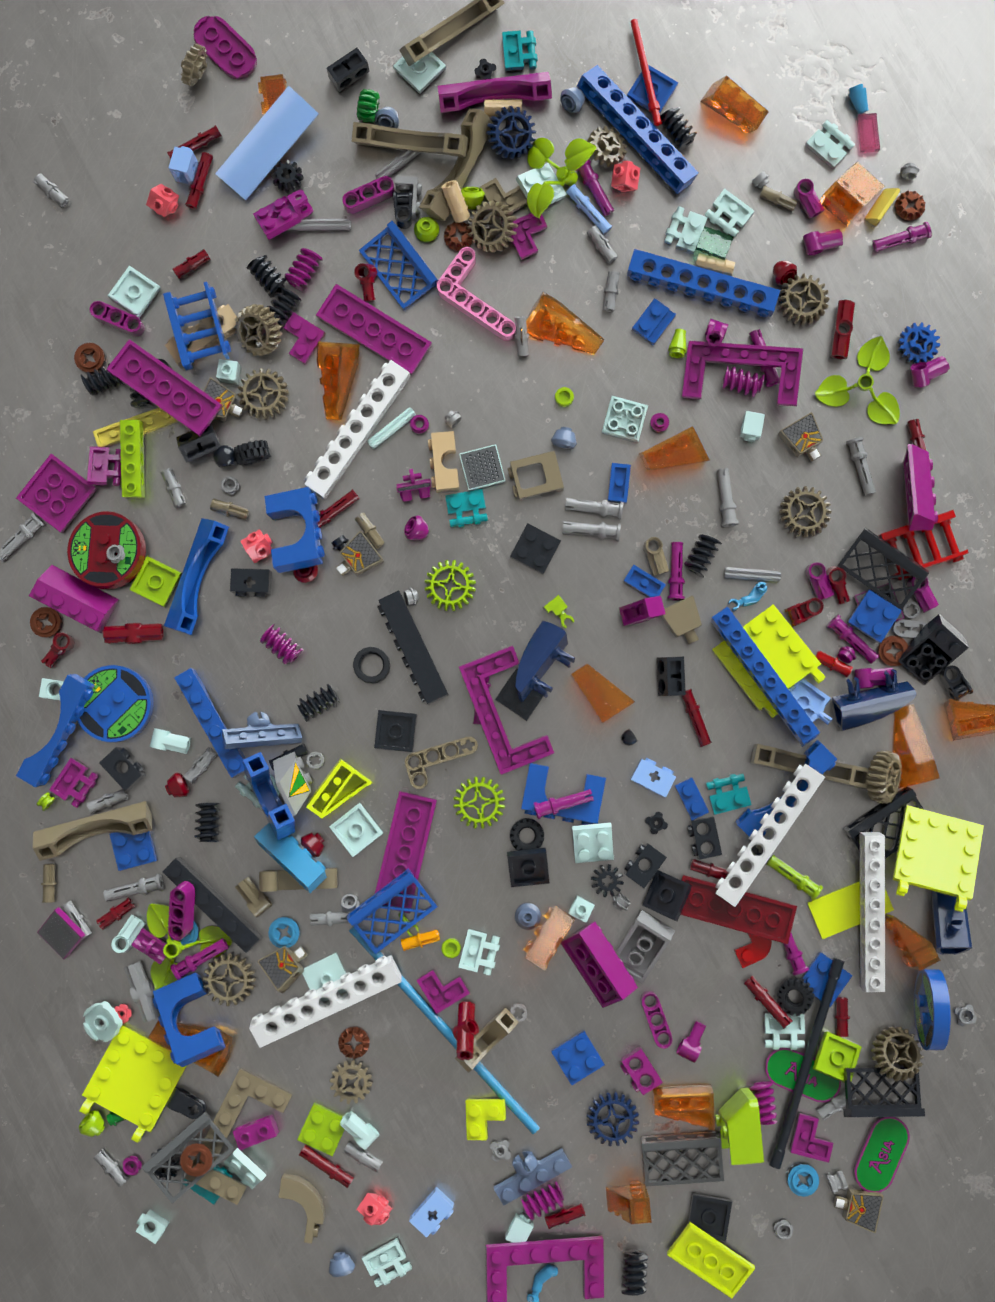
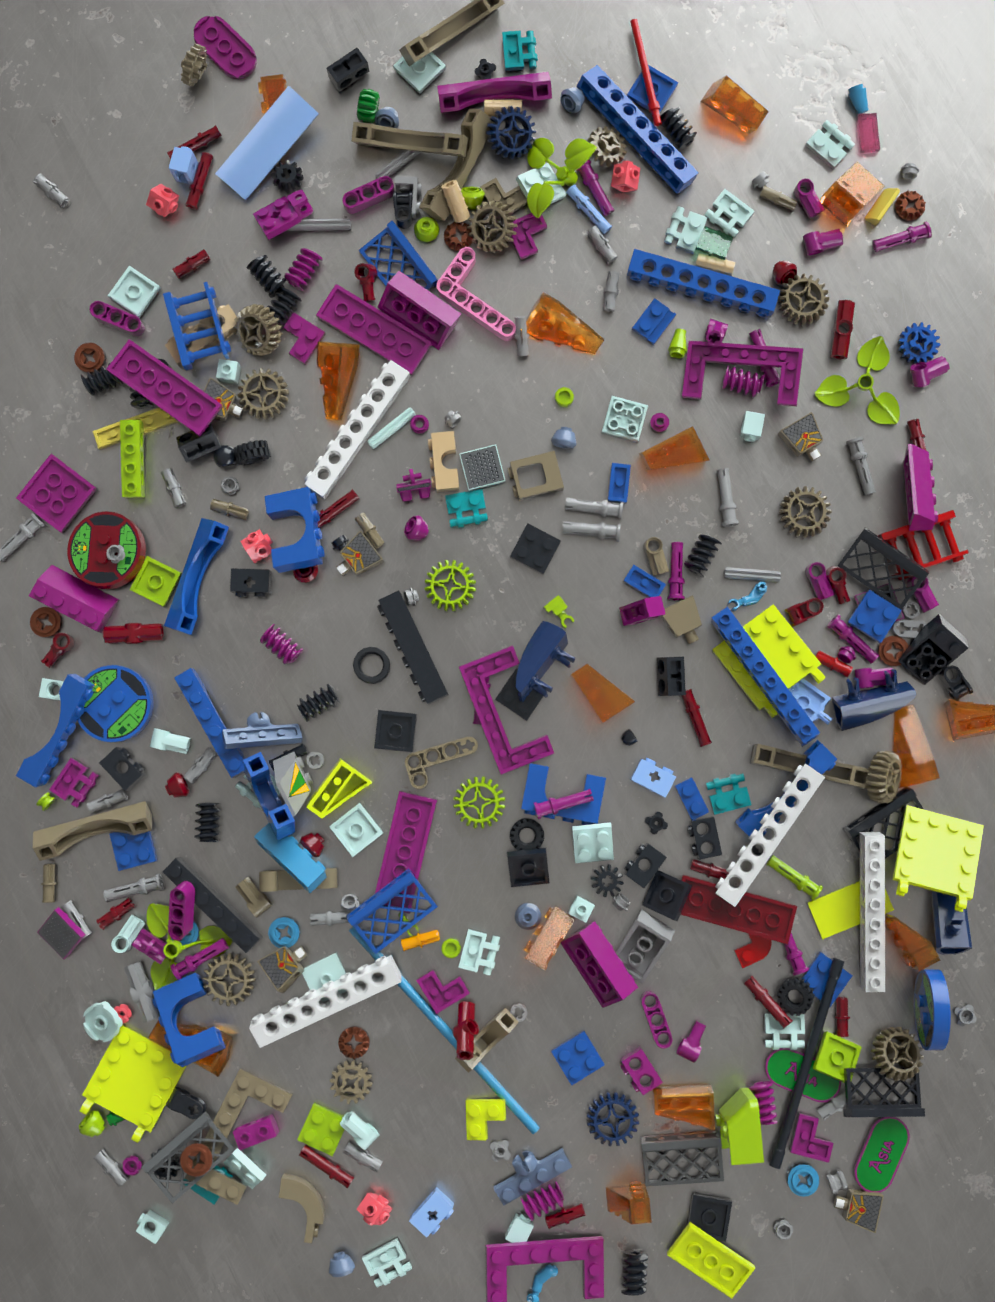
magenta plate [87,446,121,486] -> none
none -> magenta slope [377,271,461,350]

